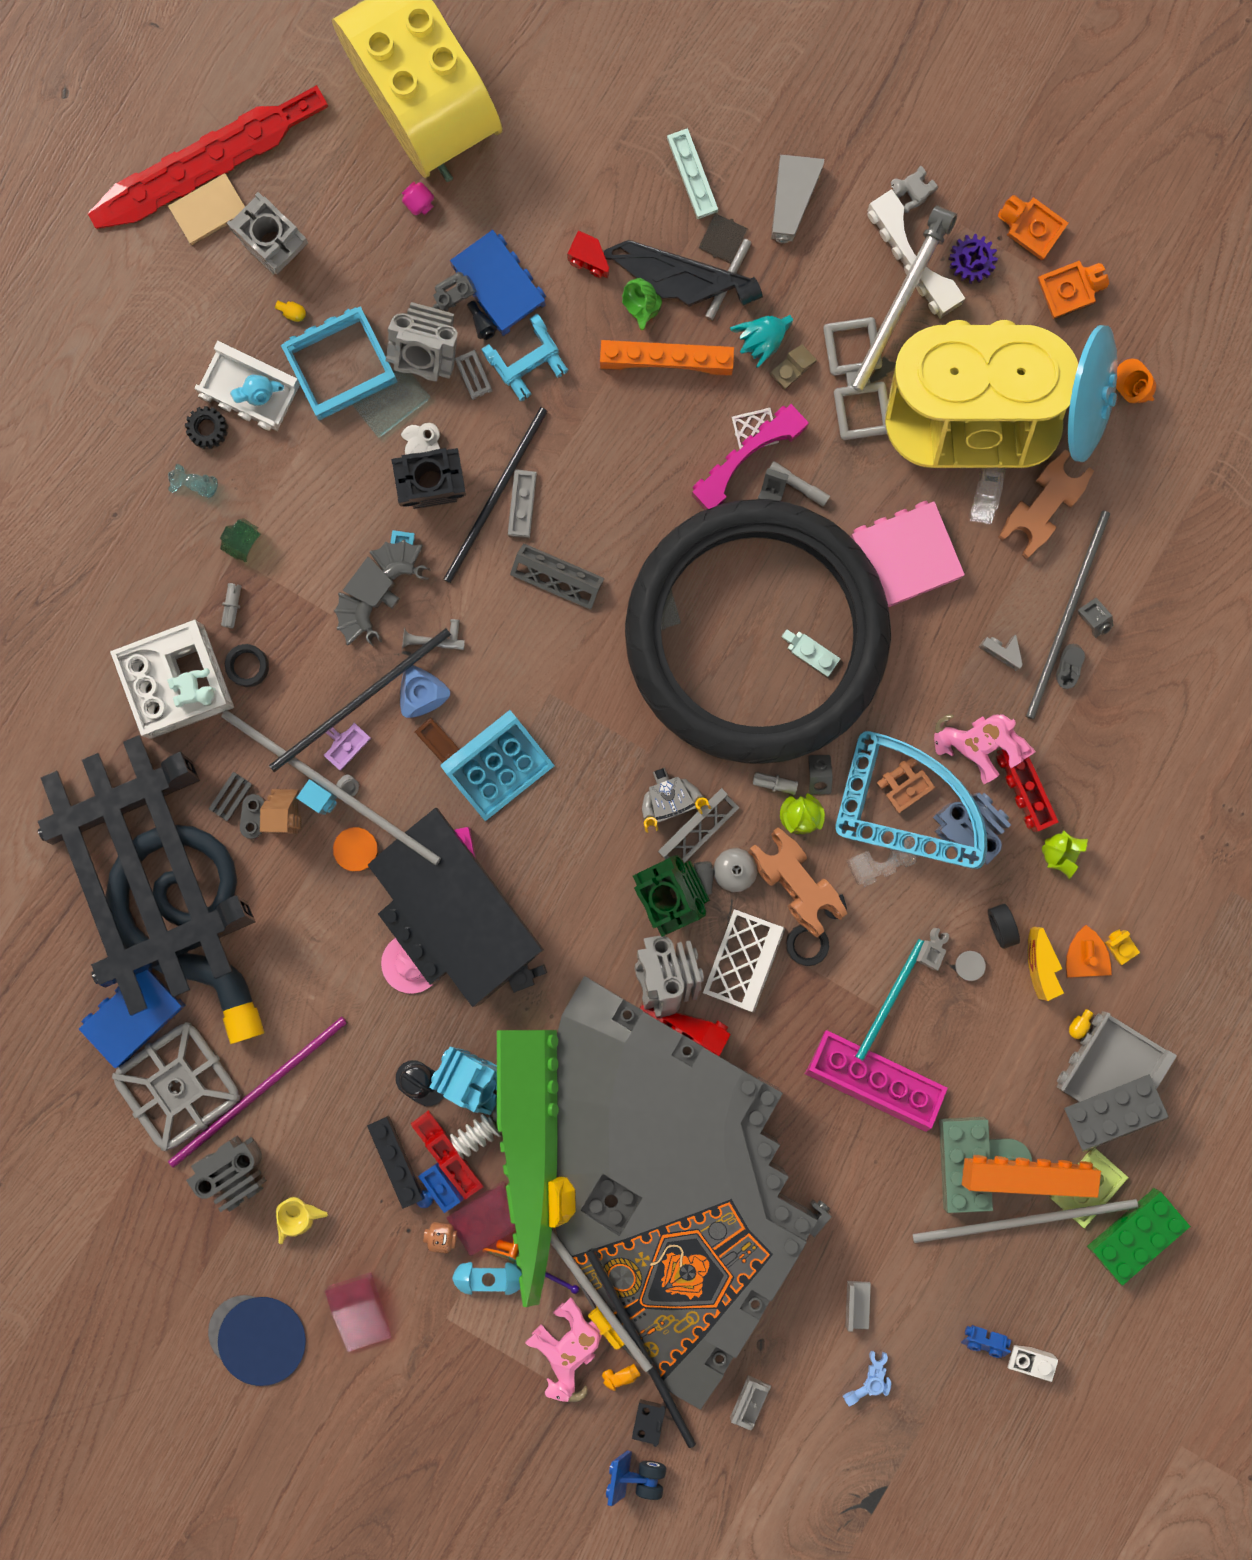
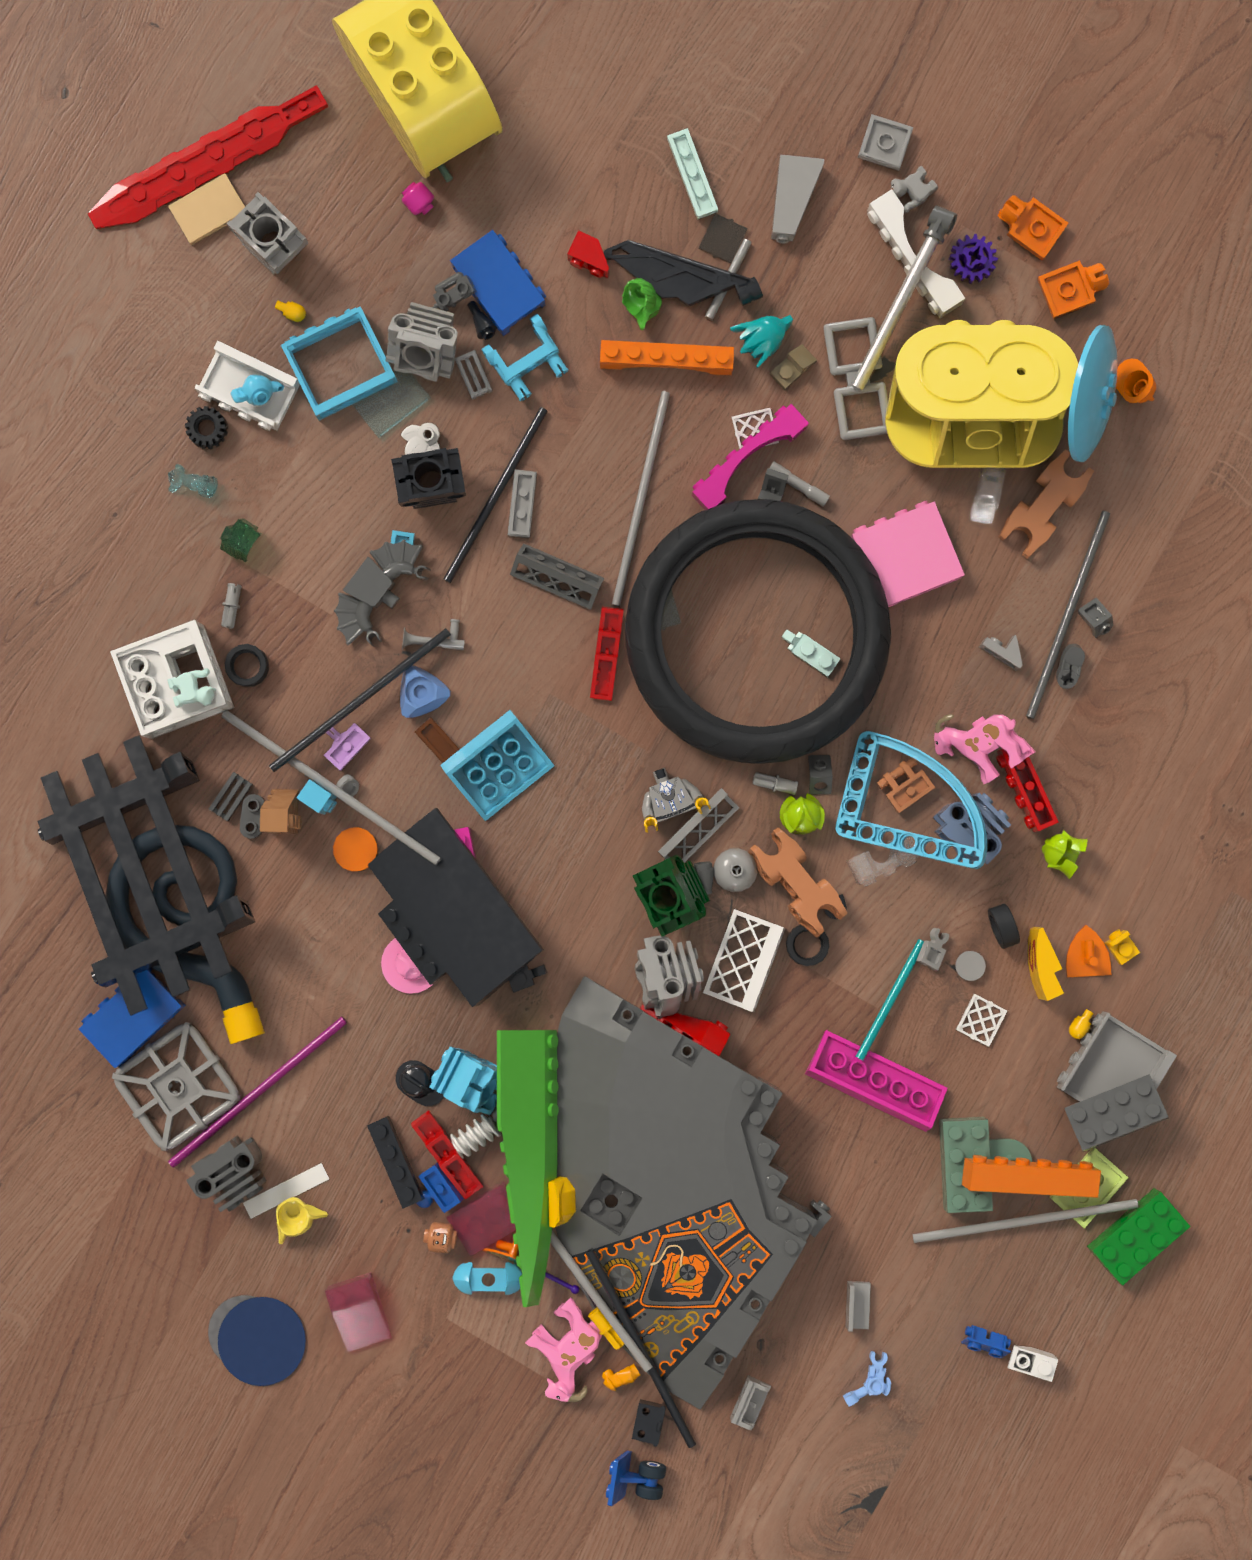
none -> white sticker [243,1163,329,1219]
none -> red slope [590,606,624,701]
none -> light grey piece [612,391,670,607]
none -> light grey plate [858,114,913,171]
none -> white window [956,994,1007,1047]

